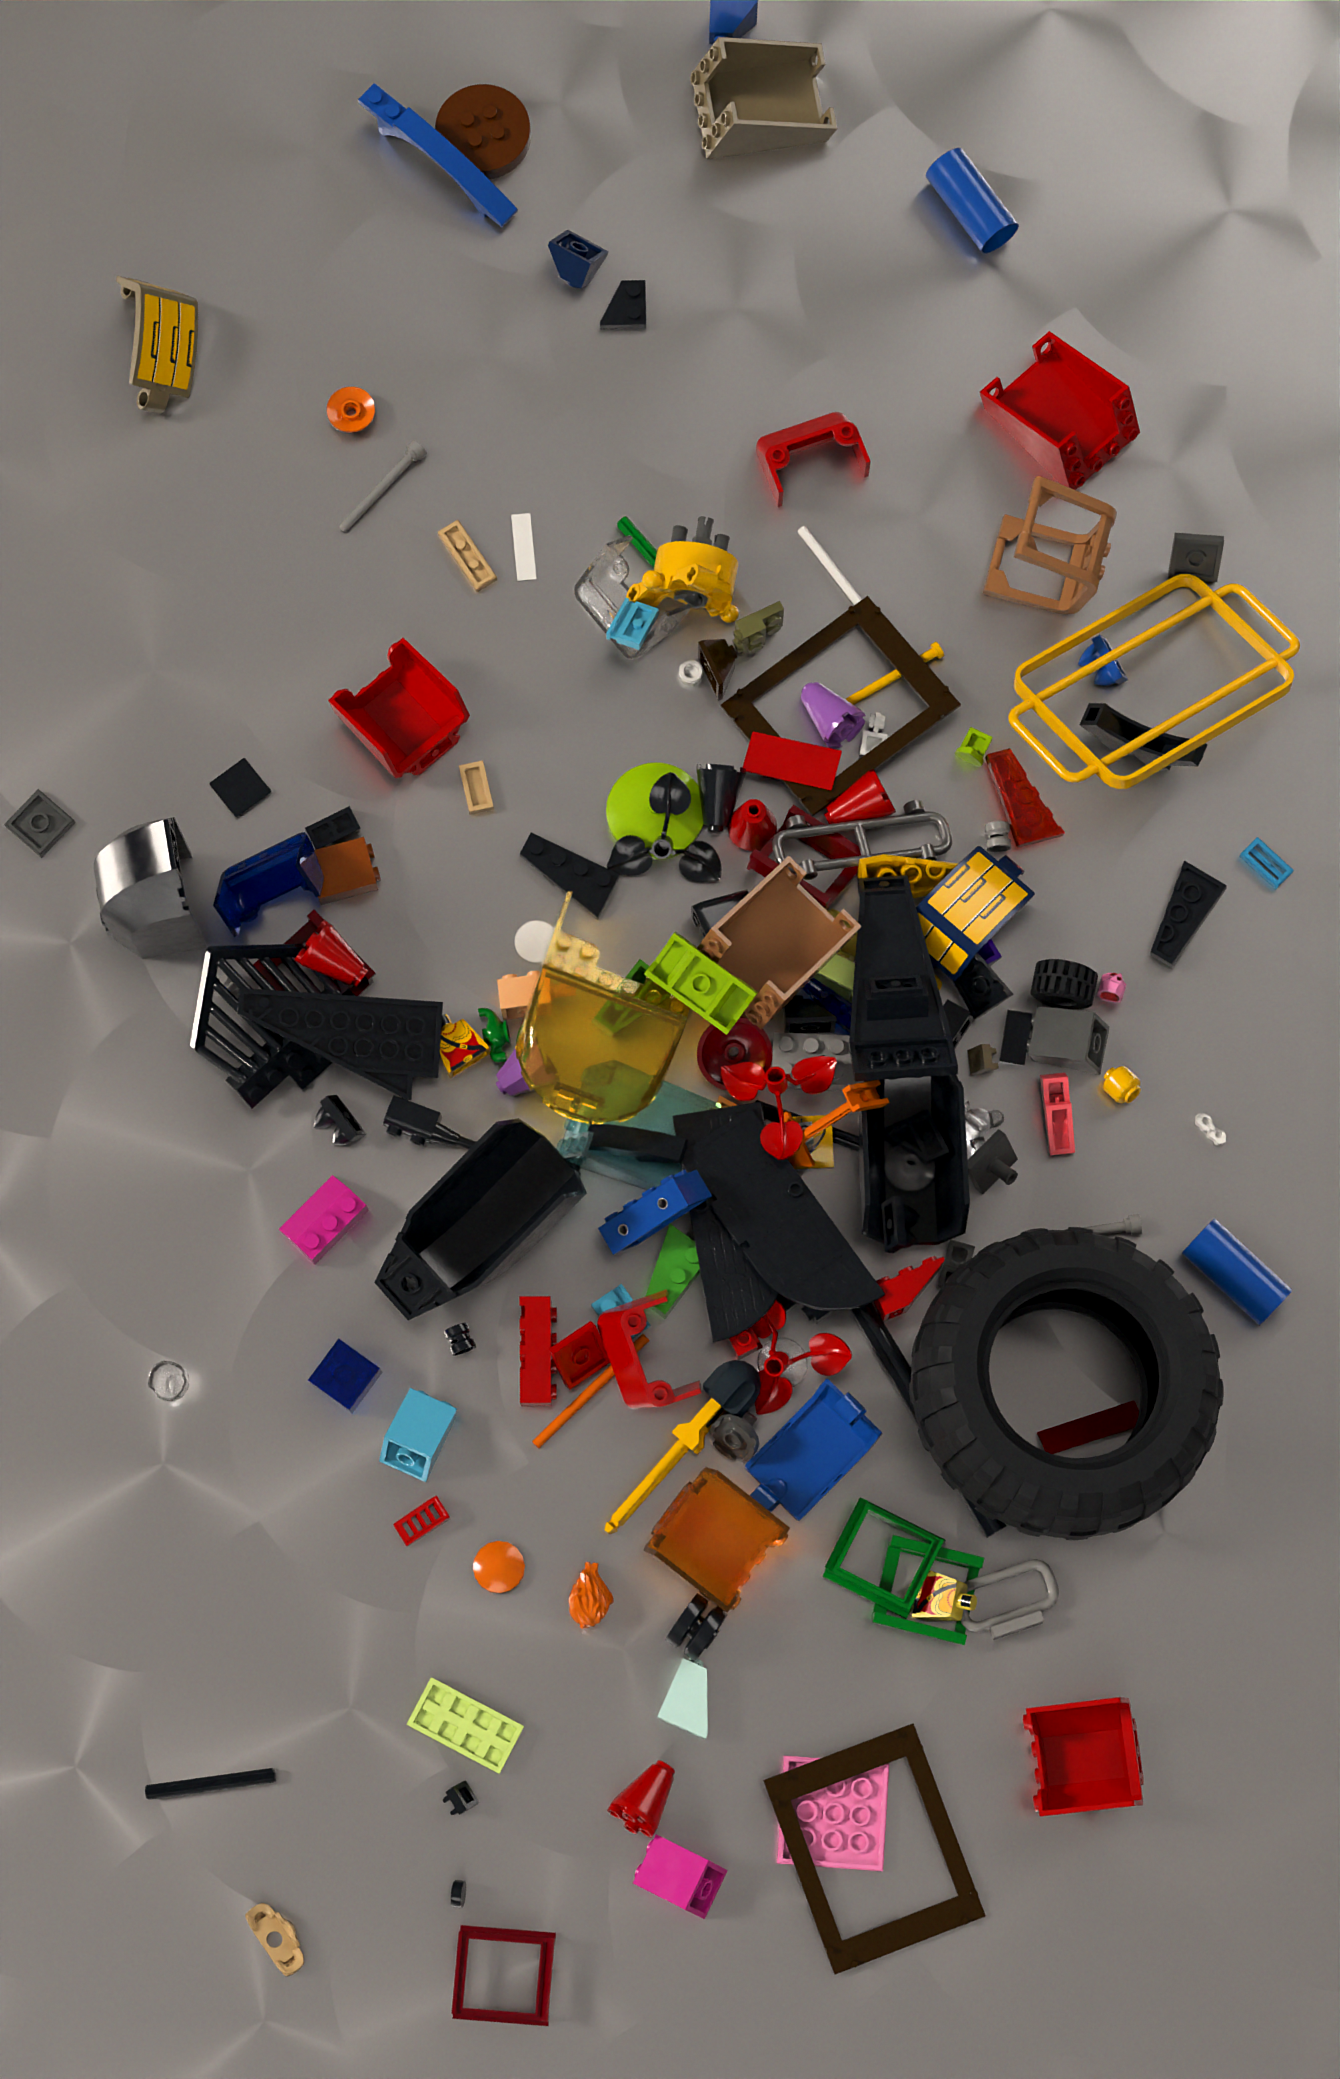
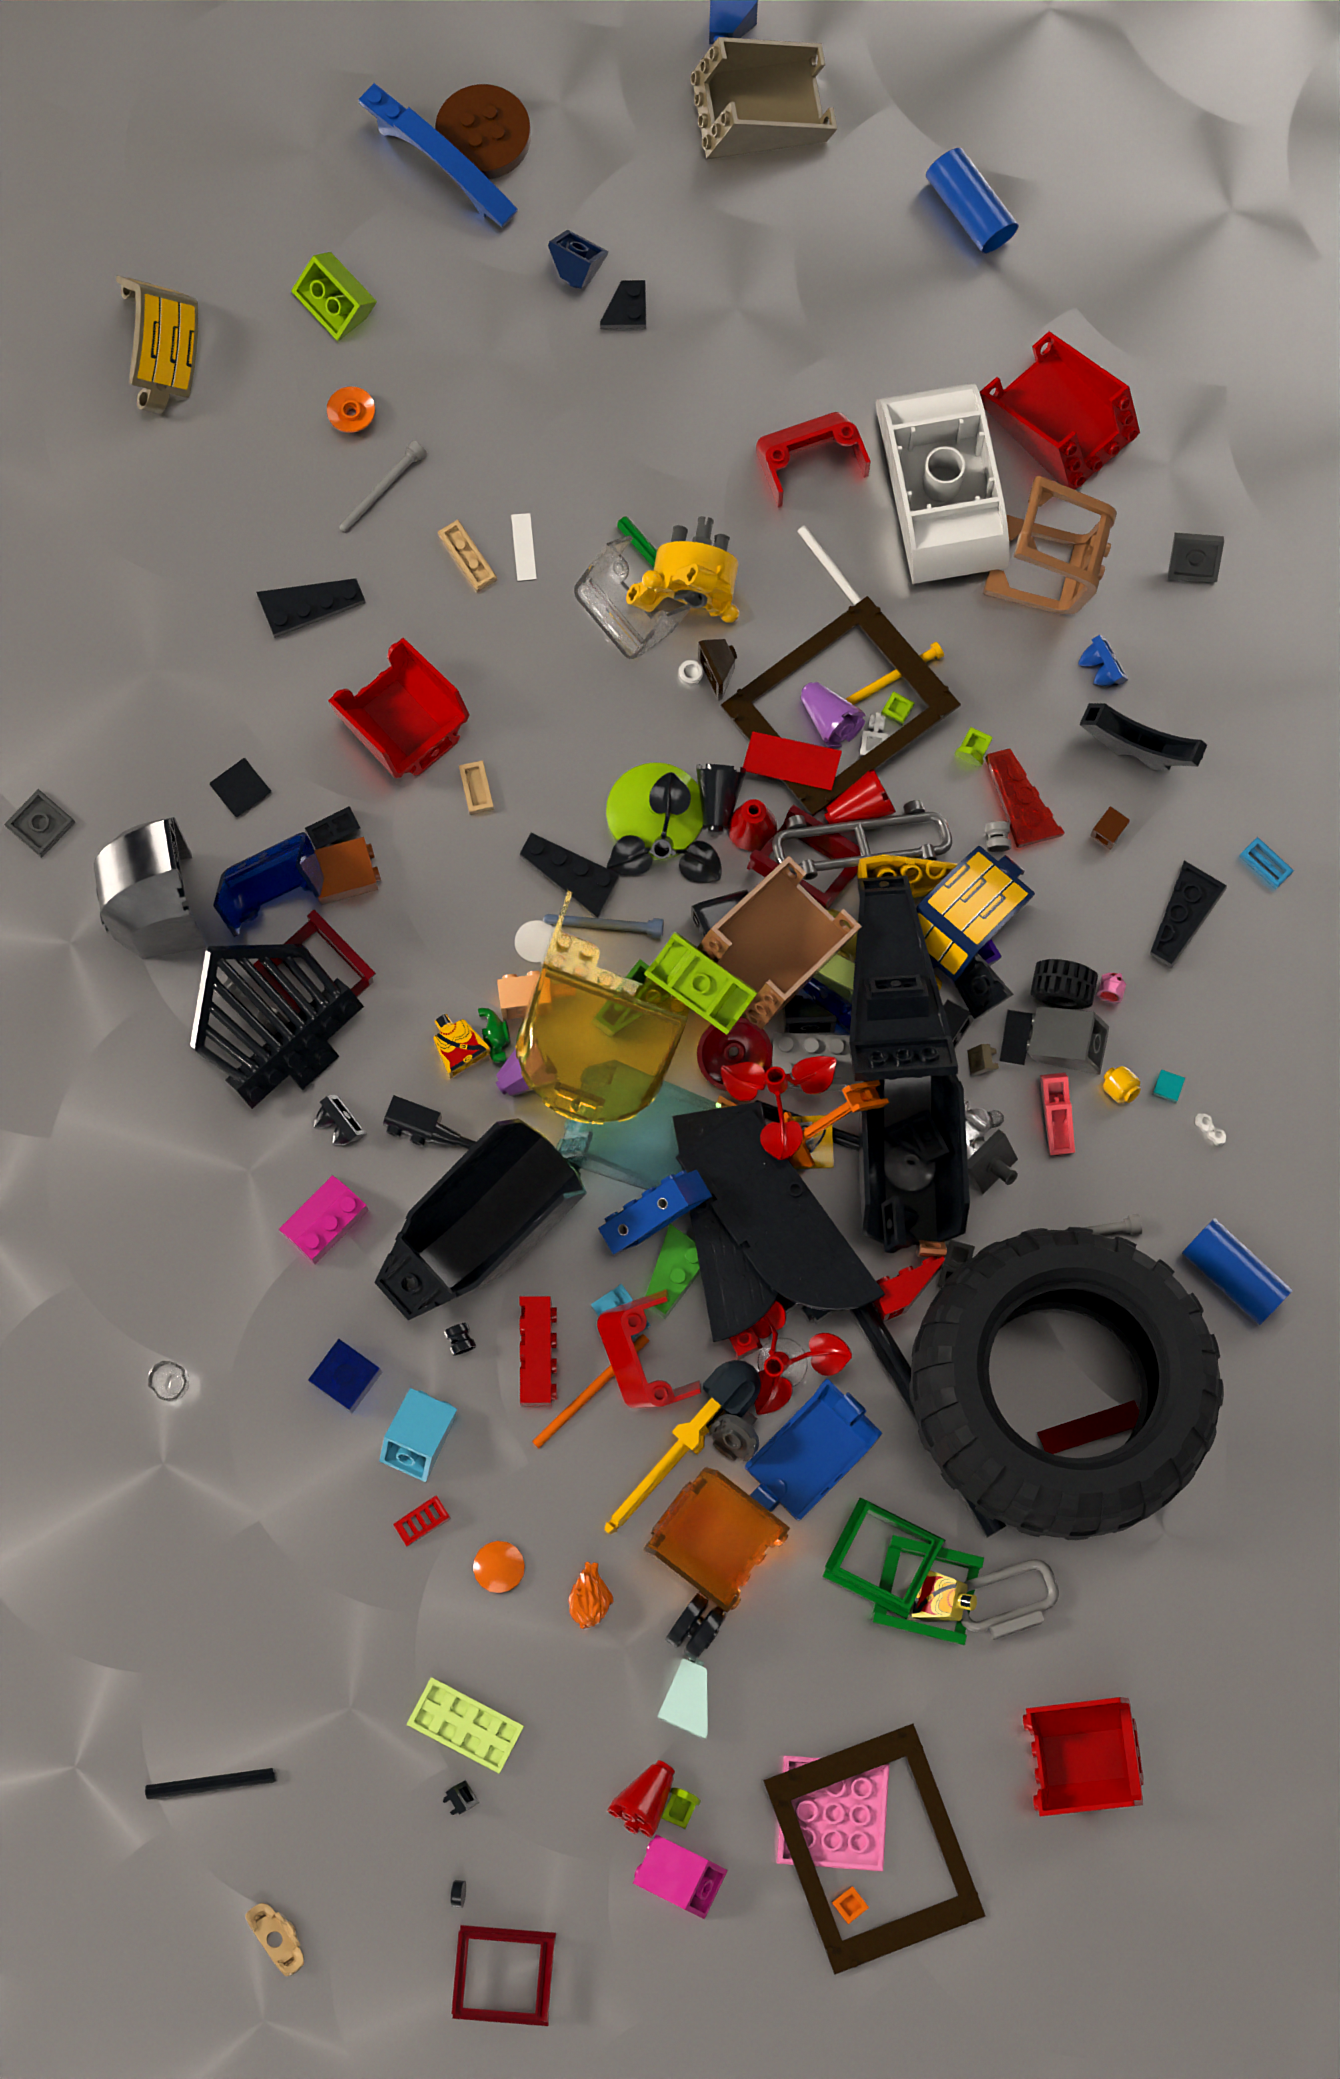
black wing [237,988,443,1100] -> none
red cone [294,919,368,987] -> none
red plate [549,1321,610,1390] -> none
black slope [582,1123,688,1163] -> none
medium azure plate [606,598,659,650] -> none
olive plate [733,601,784,655] -> none
yellow bar [1008,574,1300,789] -> none
none -> black wing [256,578,366,638]
none -> lime slope [291,252,377,341]
none -> sand blue piece [544,914,664,939]
none -> lime tile [661,1787,701,1829]
none -> orange plate [831,1886,869,1924]
none -> white brick [875,383,1010,584]
none -> lime tile [881,691,915,726]
none -> nougat slope [915,1240,947,1258]
none -> reddish brown panel [1090,806,1130,850]
none -> teal tile [1152,1069,1185,1103]

